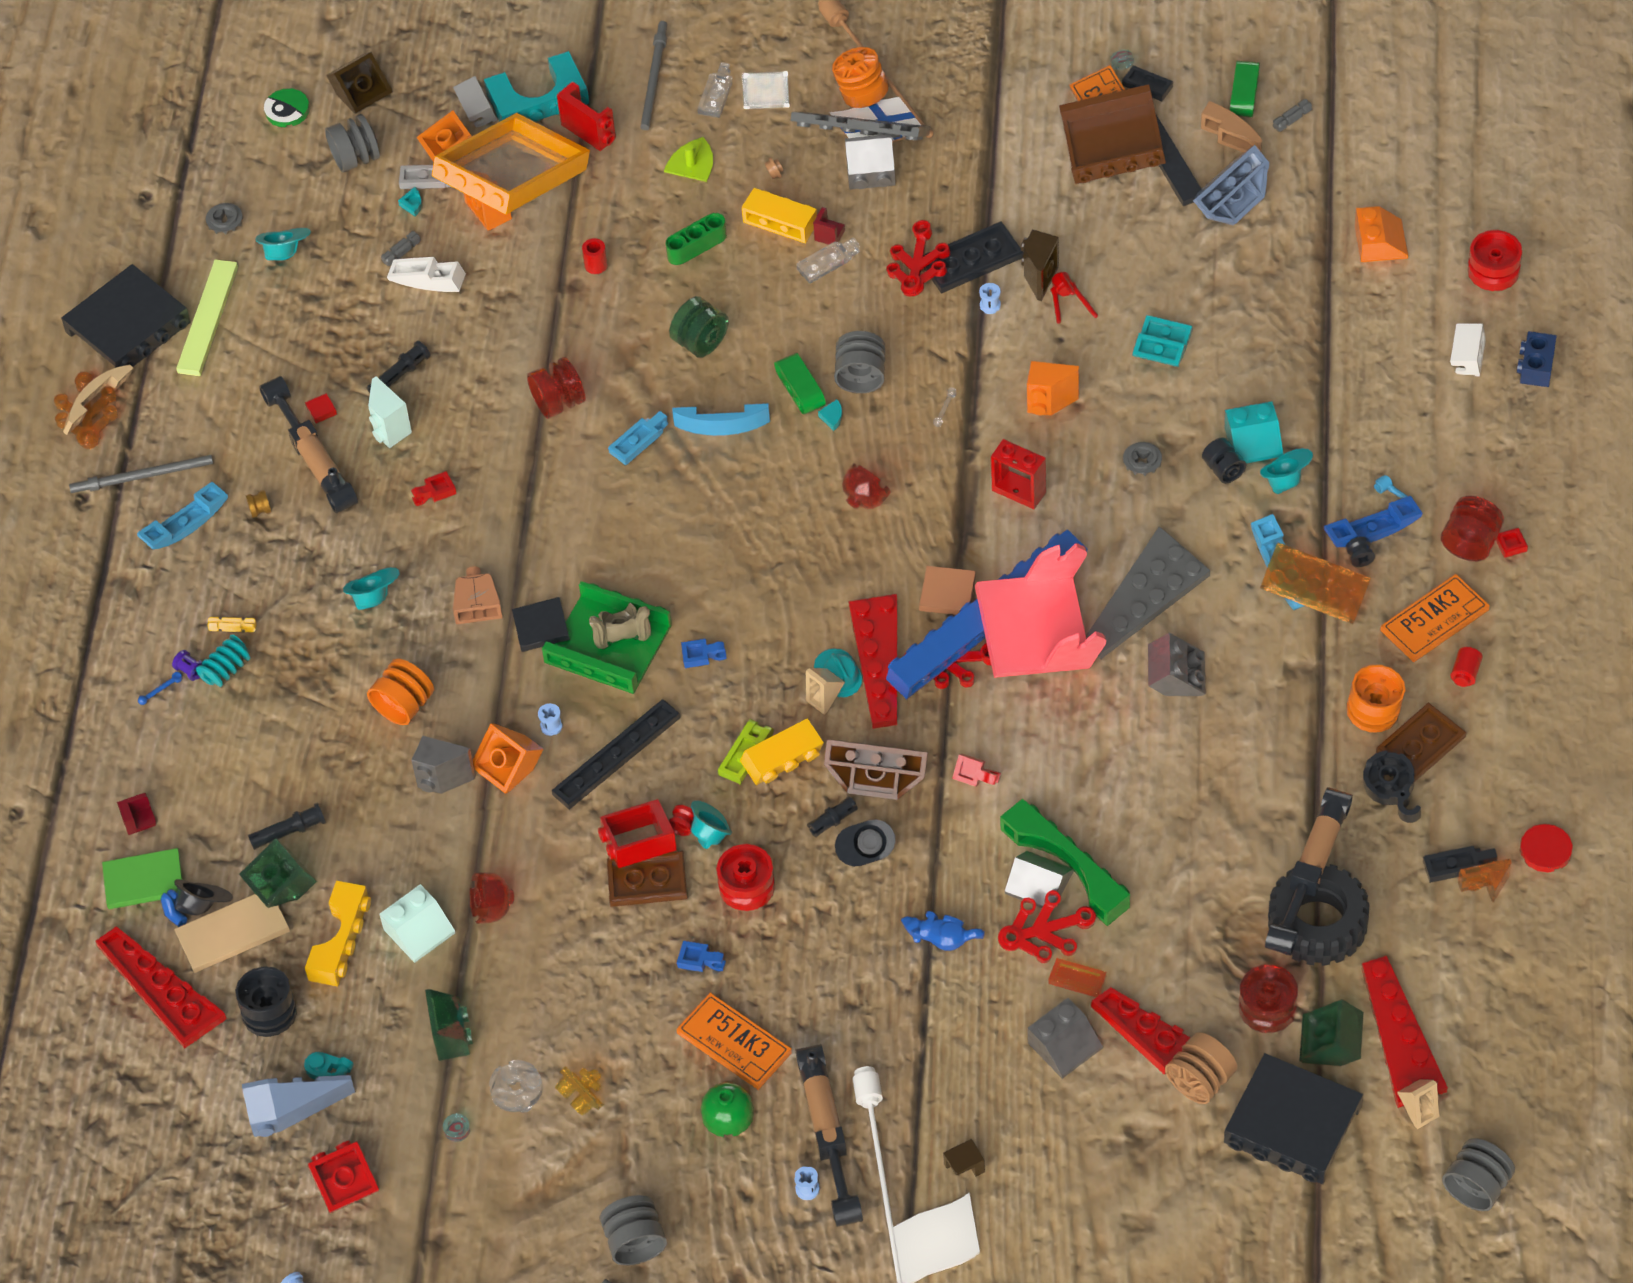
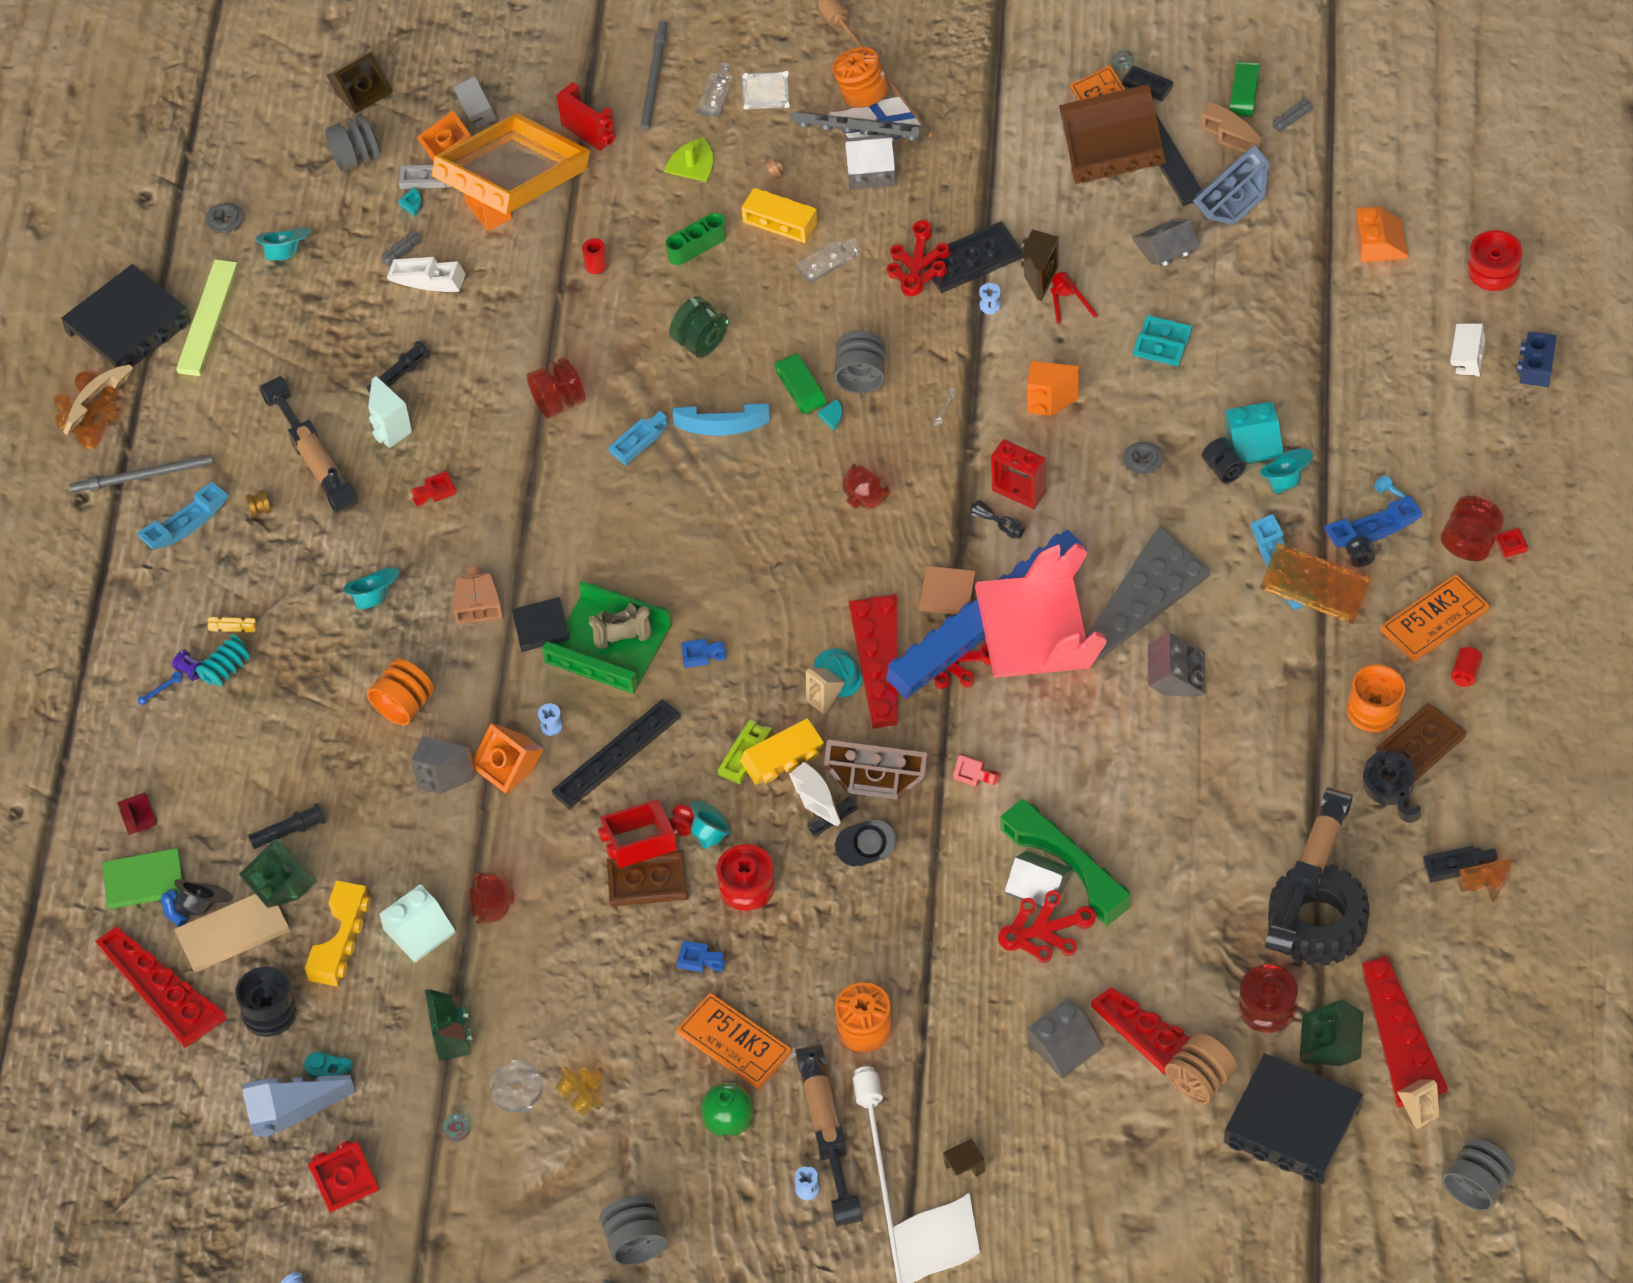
tile [264,88,310,127] -> none
red tile [305,393,337,424] -> none
teal arch [484,51,589,122] -> none
dark red panel [813,207,845,247] -> none
blue animal [901,911,985,951] -> none
tile [1048,958,1107,997] -> none
red tile [1520,824,1573,873] -> none
none -> white slope [789,762,841,826]
none -> orange wheel [835,982,892,1053]
none -> black piece [971,500,1026,539]
none -> flat silver slope [1132,219,1200,267]

